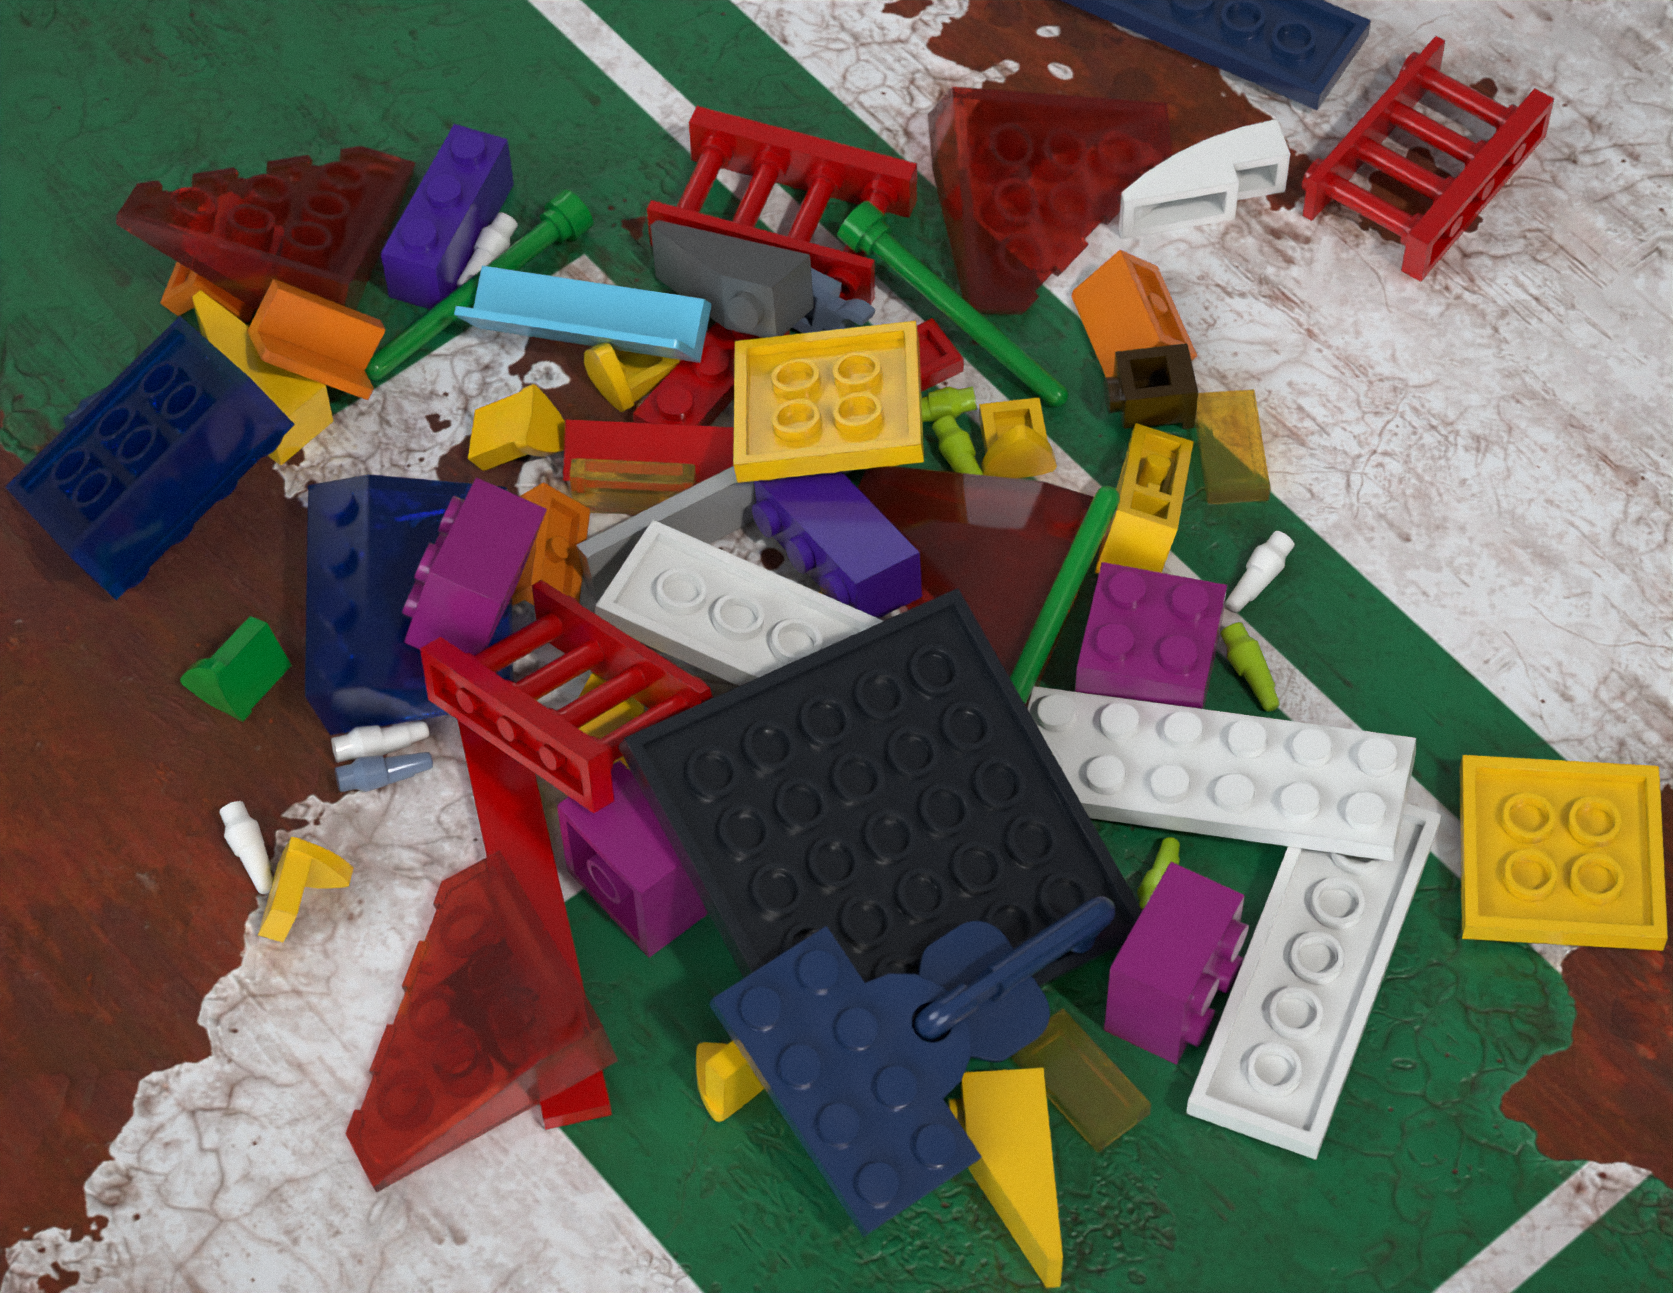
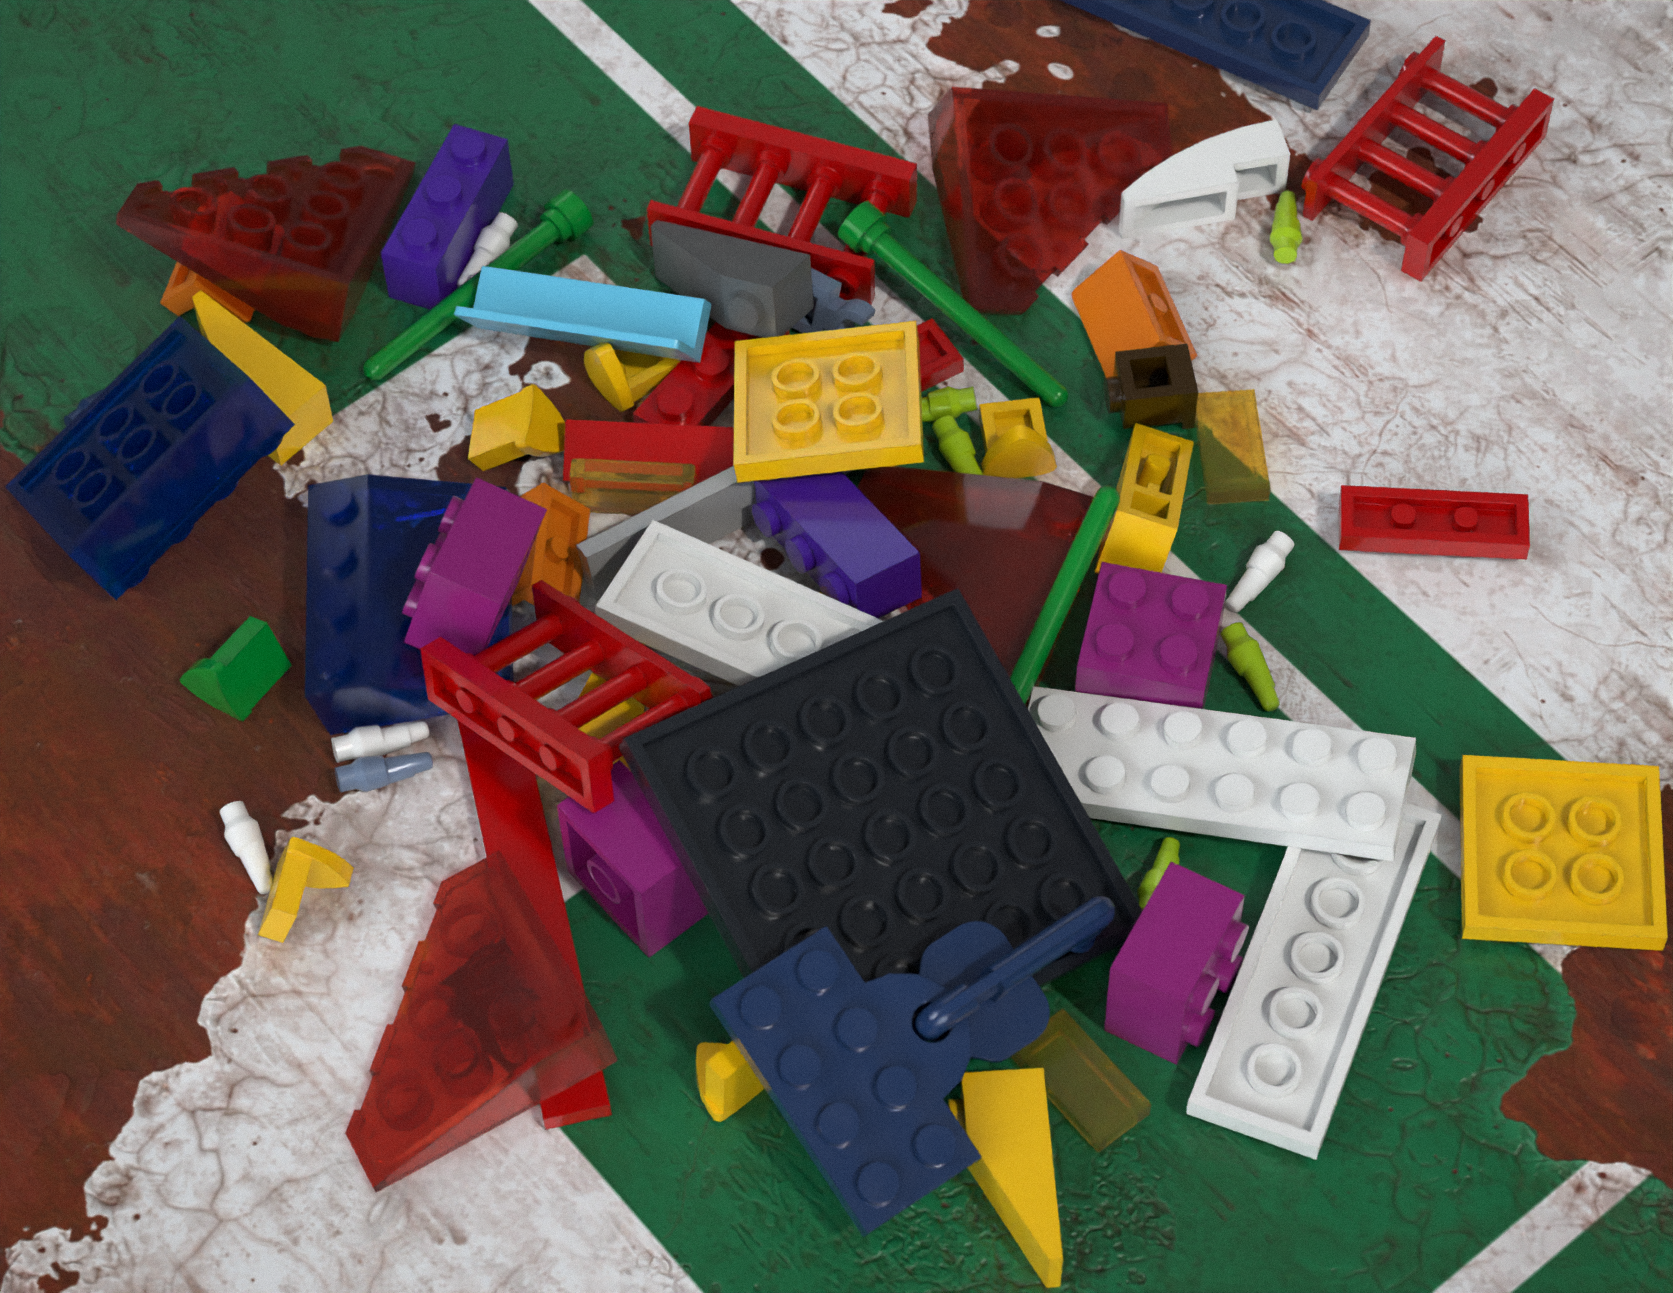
orange panel [247,279,386,400] -> none
none -> lime piece [1270,190,1303,264]
none -> red plate [1339,485,1530,560]

